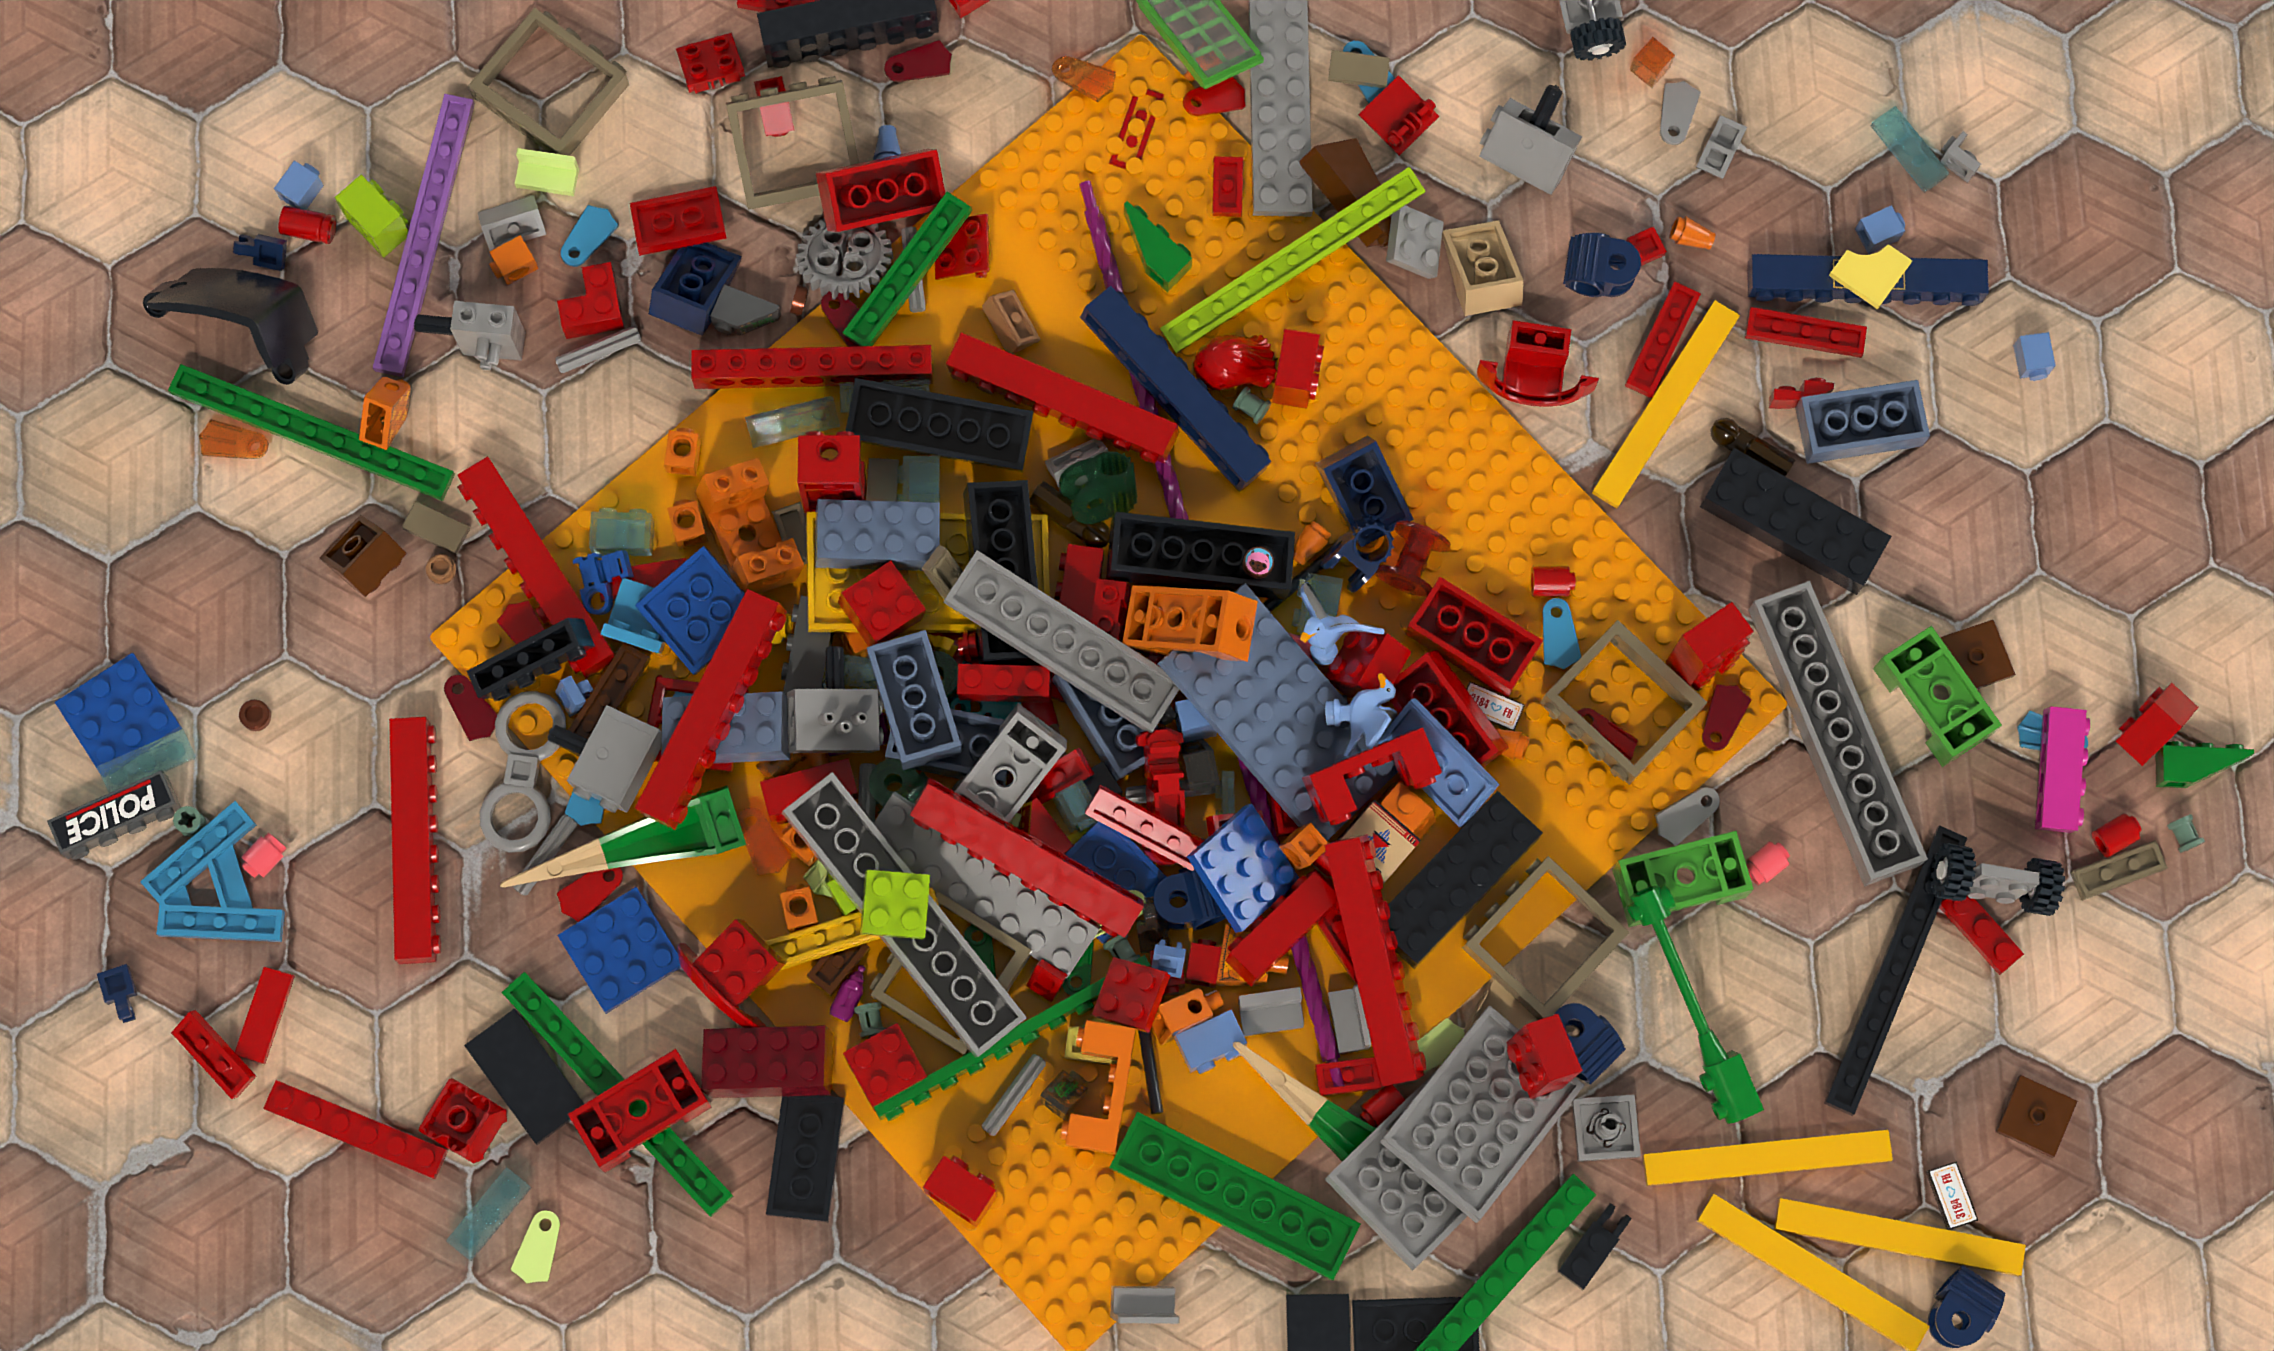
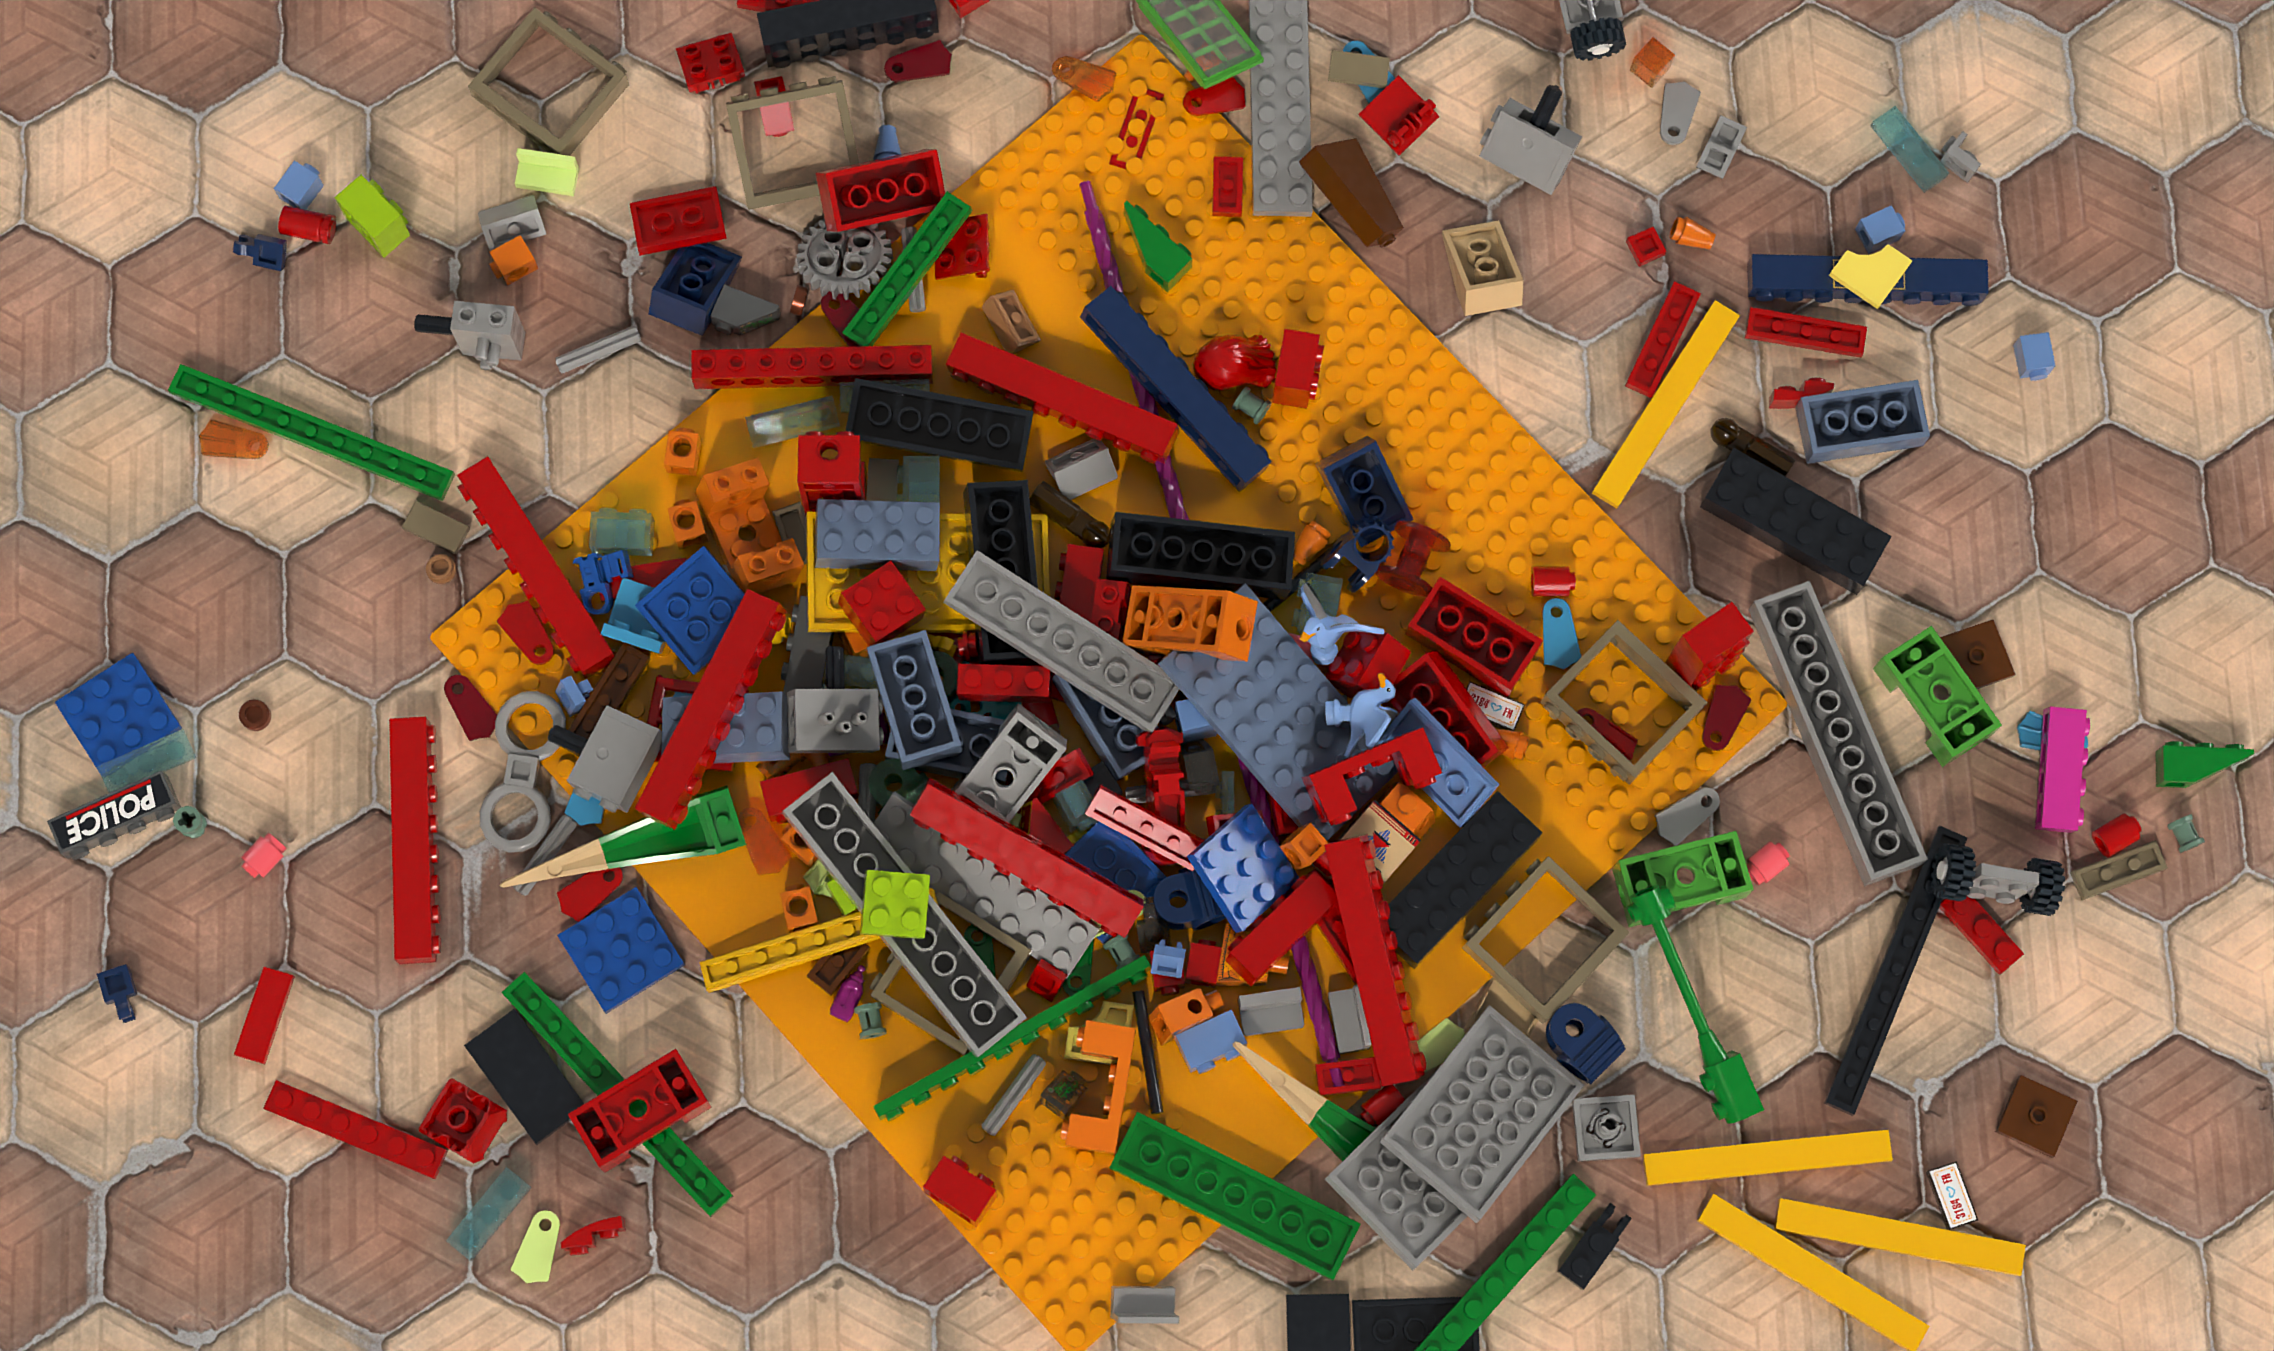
dark azure plate [140,801,285,942] -> none
black panel [143,268,318,385] -> none
red plate [171,1010,257,1099] -> none
reddish brown slope [320,515,407,597] -> none
orange torso [359,377,411,450] -> none
medium lavender plate [373,94,475,377] -> none
black brick [467,618,595,702] -> none
red brick [557,262,625,339] -> none
dark azure piece [561,205,618,267] -> none
red piece [677,919,786,1028] -> none
dark red brick [701,1025,833,1098] -> none
black plate [766,1095,845,1223] -> none
red brick [843,1023,927,1111] -> none
dark tan tile [921,545,963,600] -> none
clear green piece [1059,451,1138,524] -> none
red plate [1092,957,1171,1033] -> none
lime plate [1160,166,1426,354] -> none
tile [1242,547,1274,579] -> none
light grey plate [1386,205,1444,279] -> none
red piece [1477,320,1599,407] -> none
red brick [1506,1014,1583,1099] -> none
dark blue piece [1563,233,1641,297] -> none
dark blue piece [1928,1265,2005,1348] -> none
red brick [2115,682,2199,766] -> none
none -> red slope [561,1216,626,1256]

